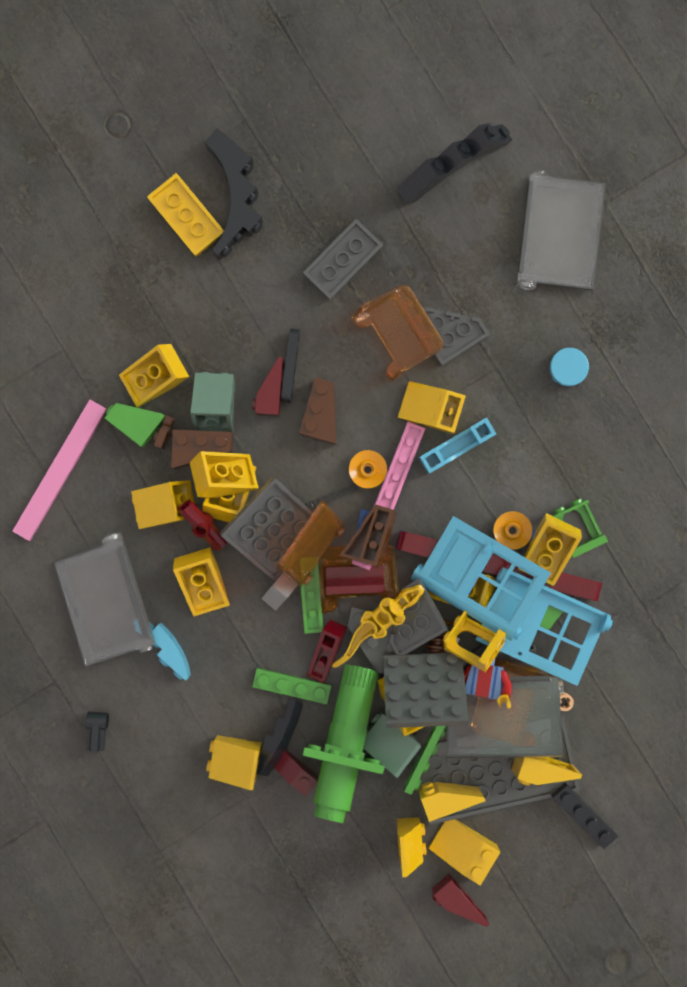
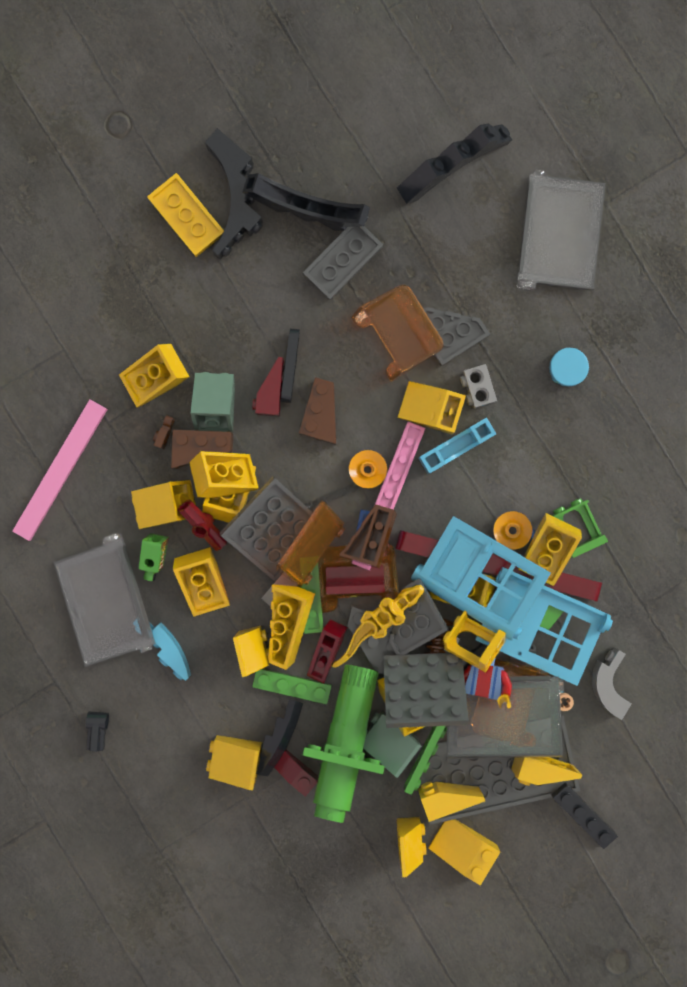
bright green slope [105,403,166,448] -> none
dark red slope [432,874,490,927] -> none
none -> bright green torso [139,533,169,581]
none -> yellow slope [233,626,270,677]
none -> black arch [242,173,370,231]
none -> yellow wedge [269,584,315,670]
none -> light grey brick [460,364,497,409]
none -> light grey arch [592,648,632,720]

